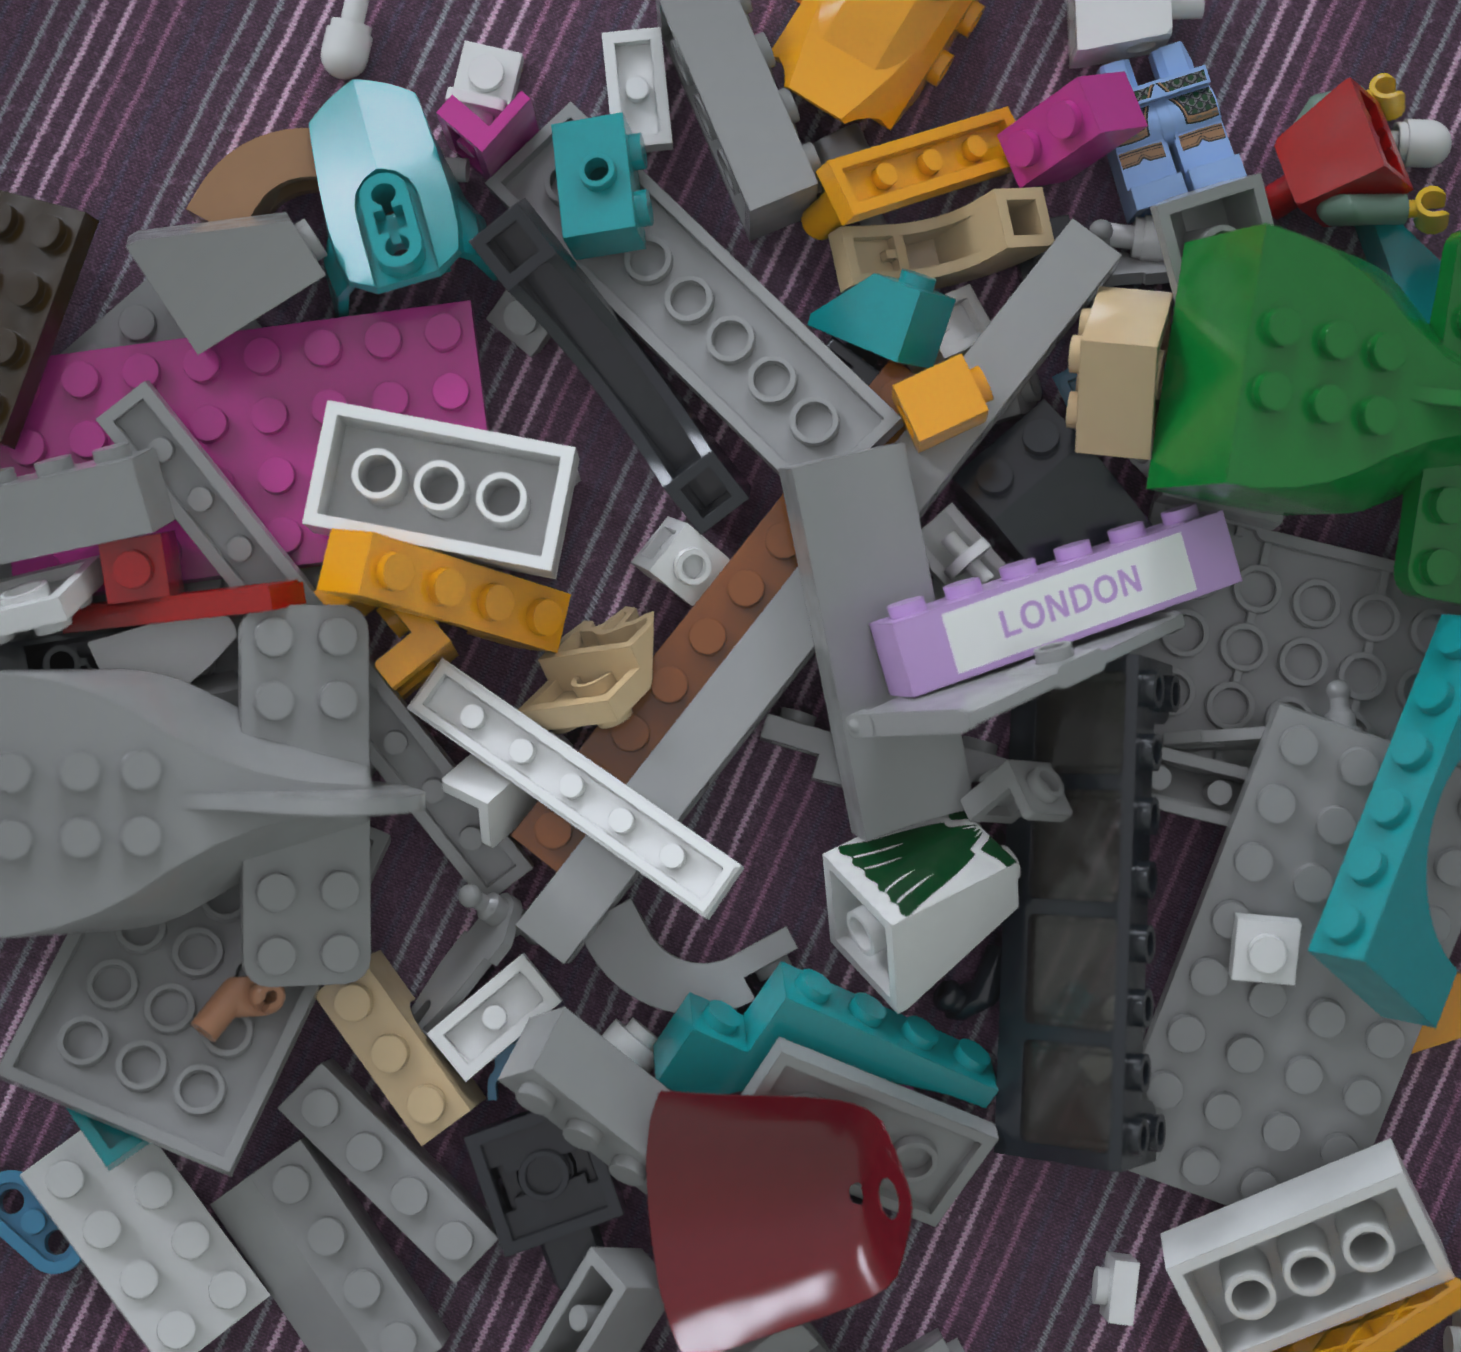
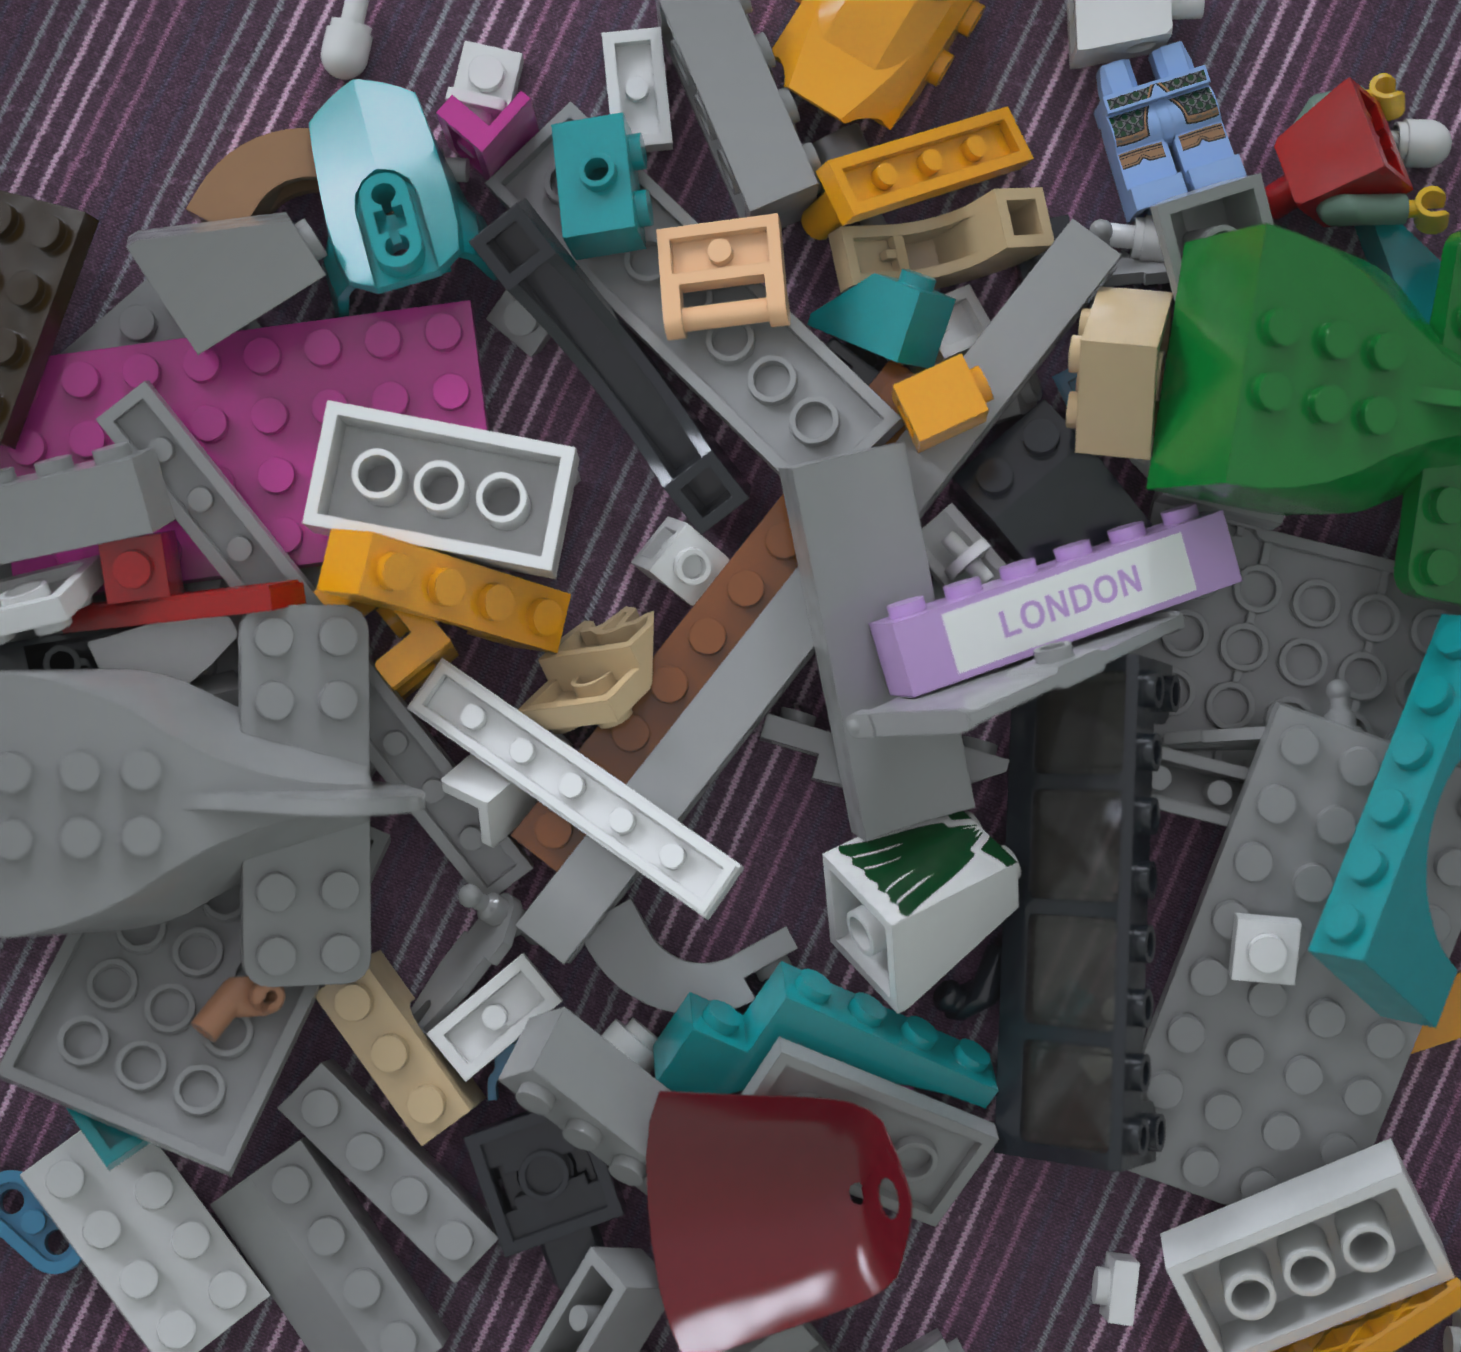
light grey bracket [960,759,1073,824] -> none
dark pink brick [997,71,1148,188] -> none
none -> light nougat plate [656,213,791,341]

